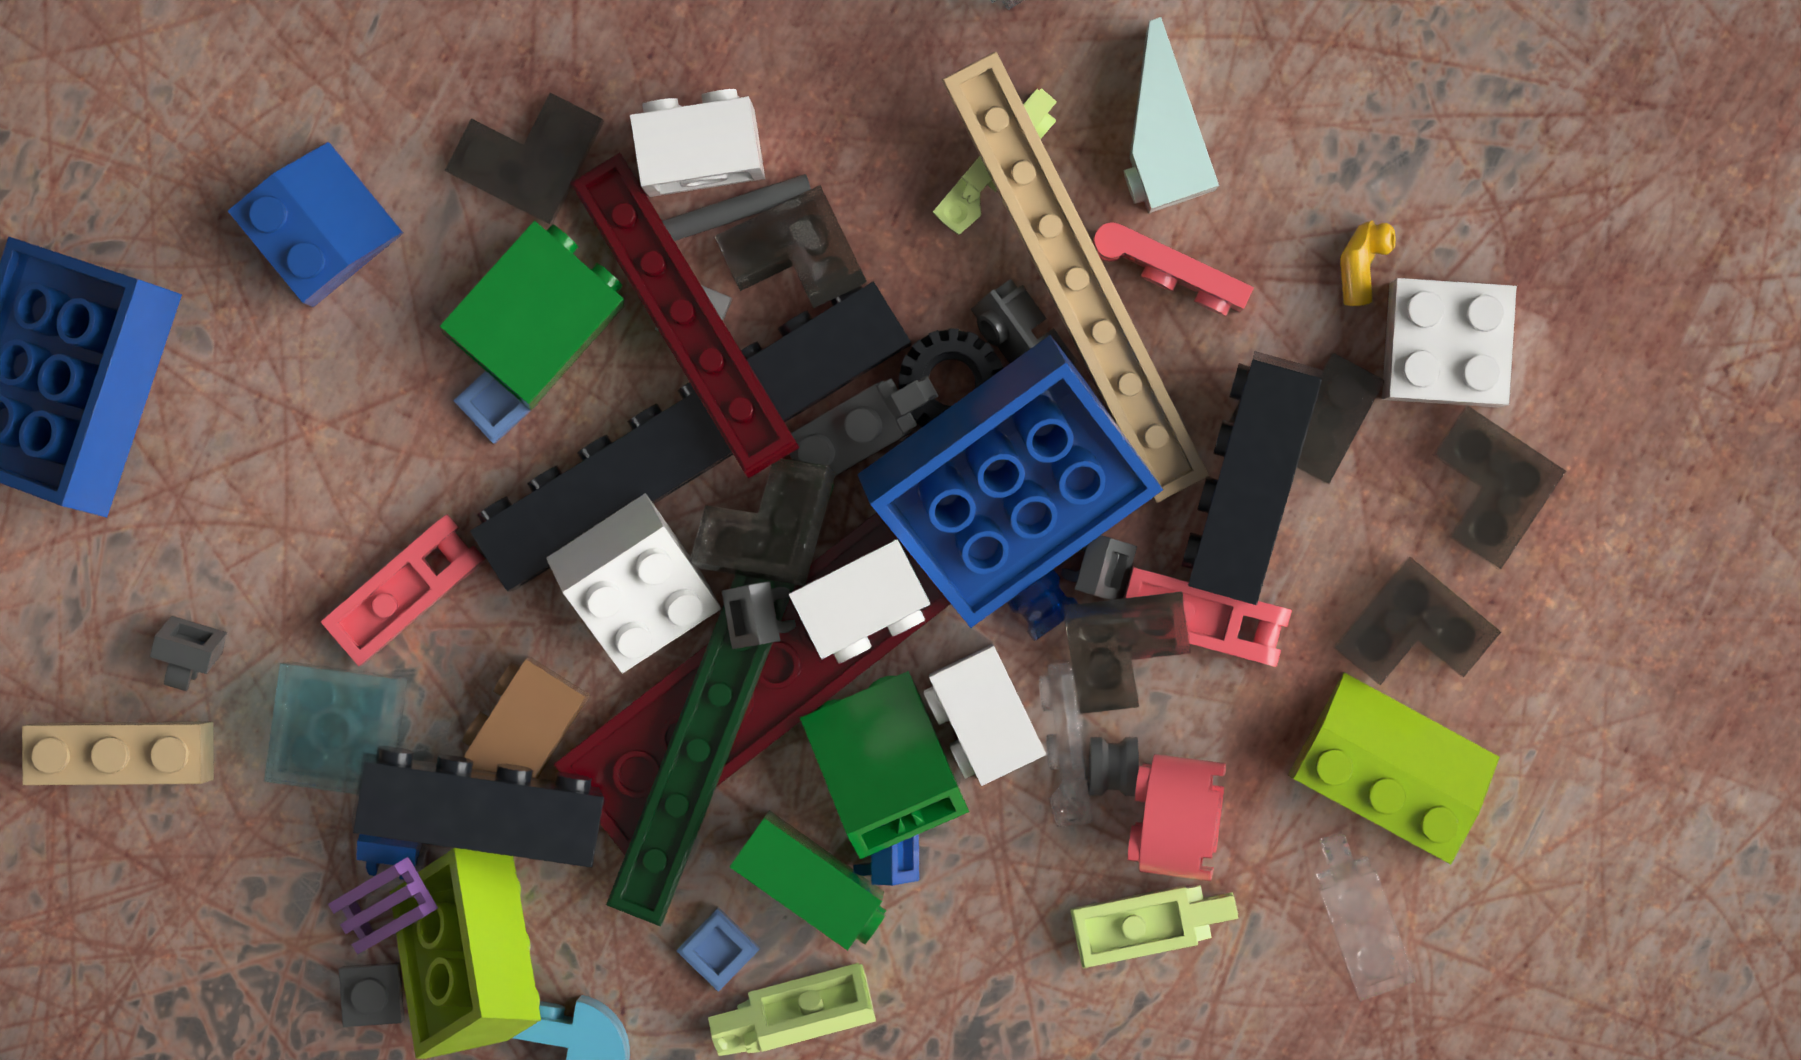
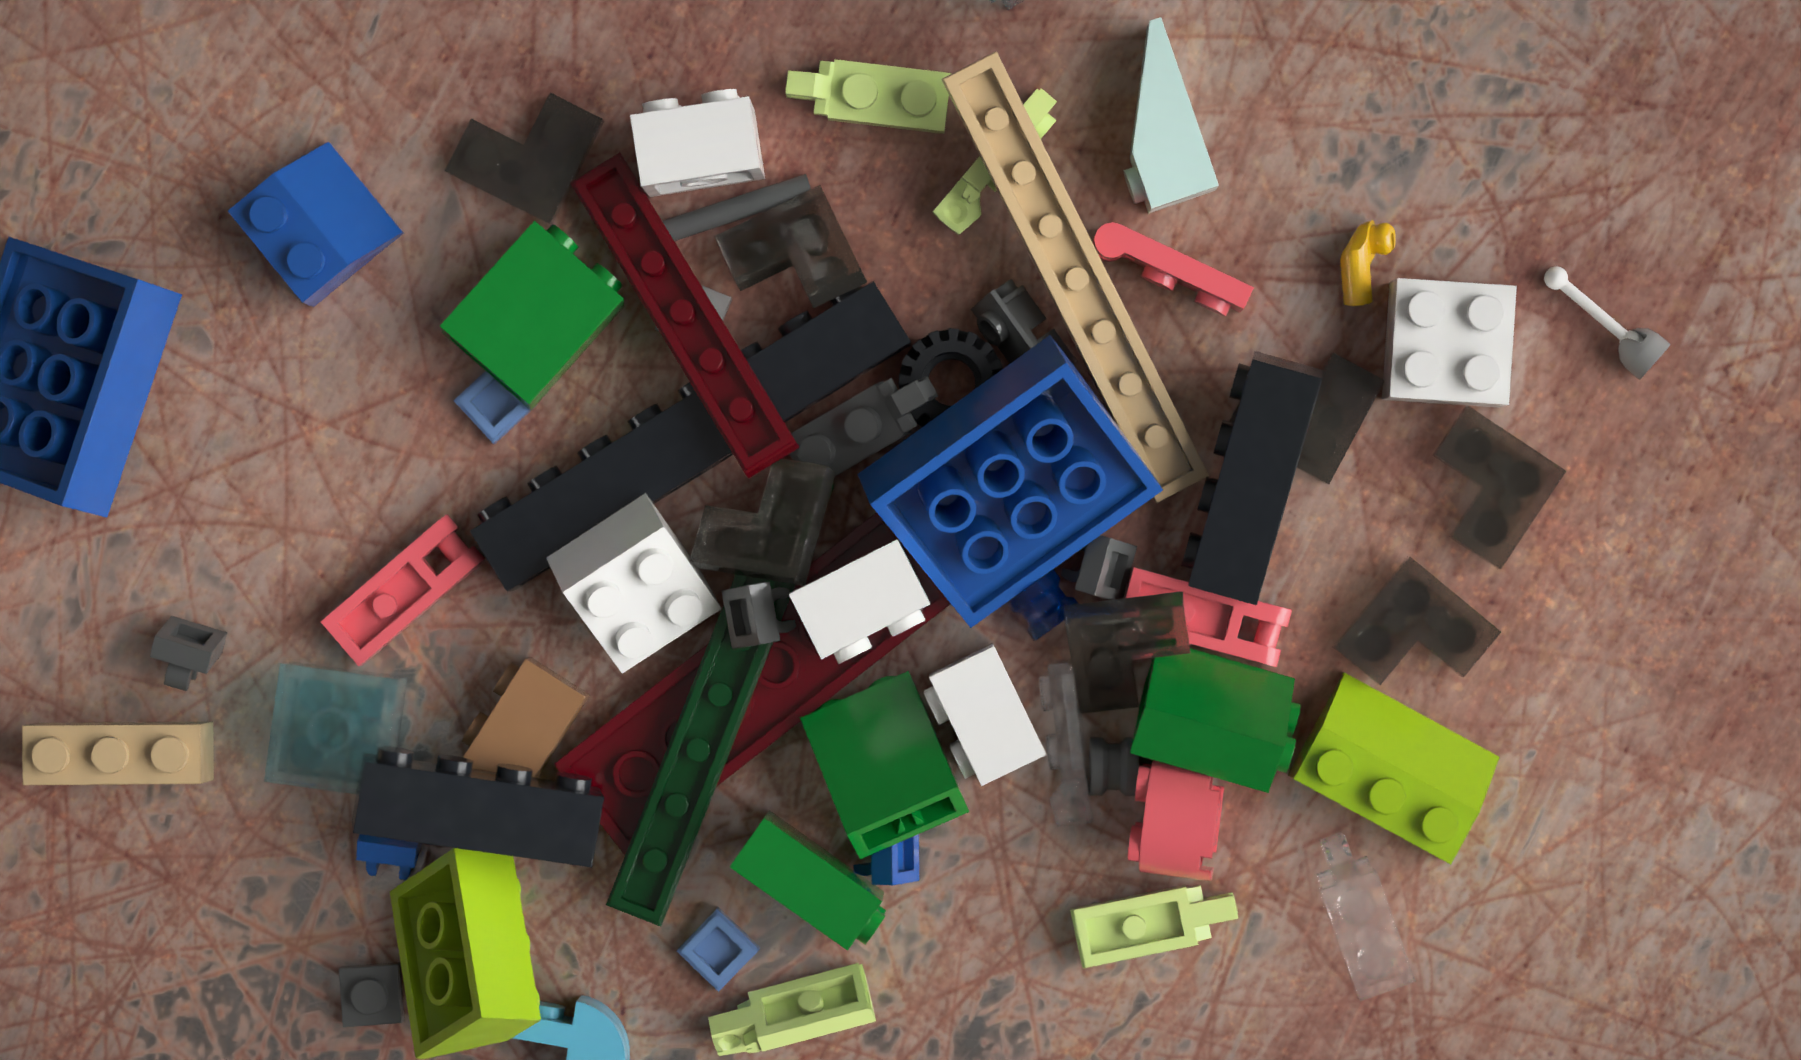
medium lavender tile [328,857,438,955] -> none
none -> yellowish green hinge [785,59,951,134]
none -> green brick [1130,639,1301,793]
none -> hinge [1544,266,1671,380]

